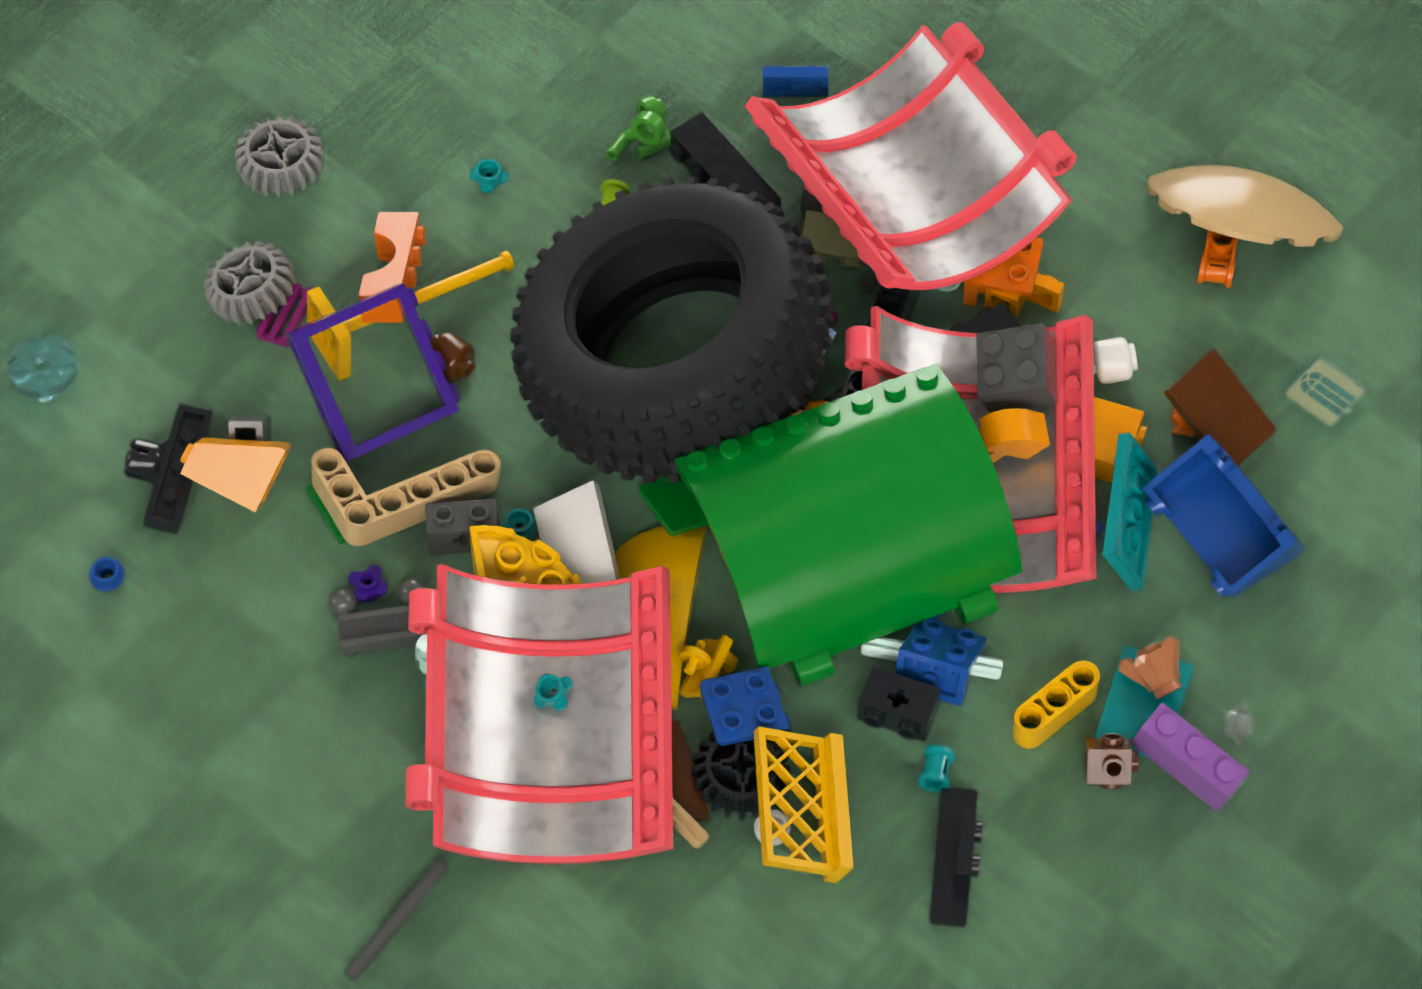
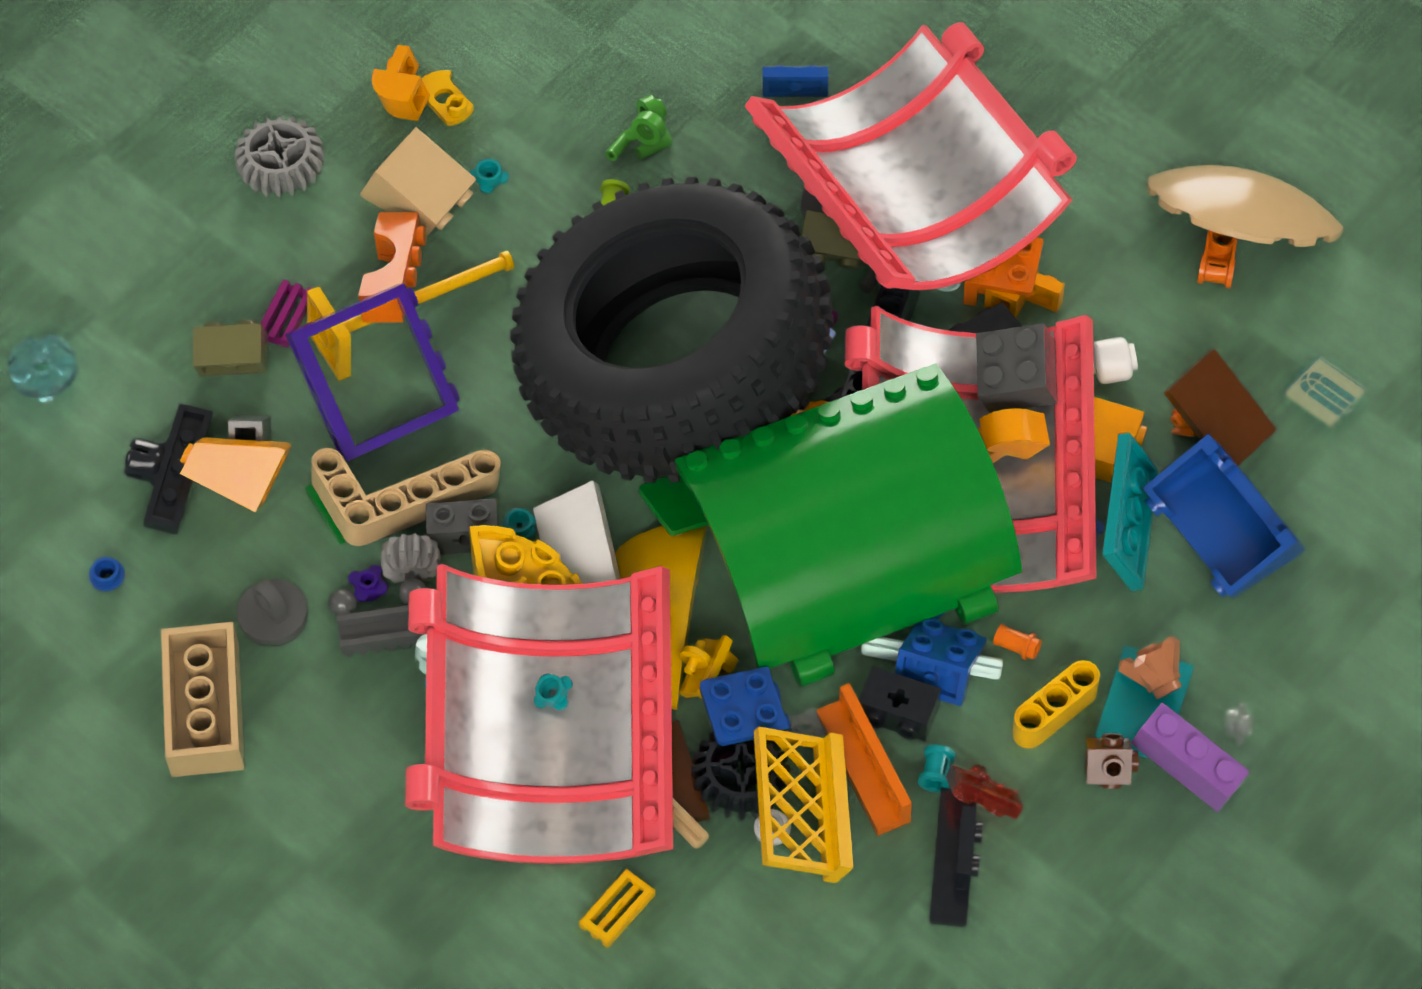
light grey gear [203,240,296,326] -> none
dark grey bar [344,860,448,982] -> none
reddish brown head [430,332,476,383] -> none
black brick [669,112,781,209] -> none
none -> tan brick [161,622,245,777]
none -> olive brick [193,320,267,377]
none -> dark grey tile [237,579,308,646]
none -> tan slope [360,127,477,235]
none -> light orange brick [372,45,430,121]
none -> light grey gear [380,533,440,583]
none -> yellow piece [421,70,474,126]
none -> yellow tile [579,868,656,948]
none -> clear plate [788,707,827,738]
none -> orange fence [816,683,912,836]
none -> clear red plate [946,764,1024,820]
none -> orange pin [993,624,1042,661]

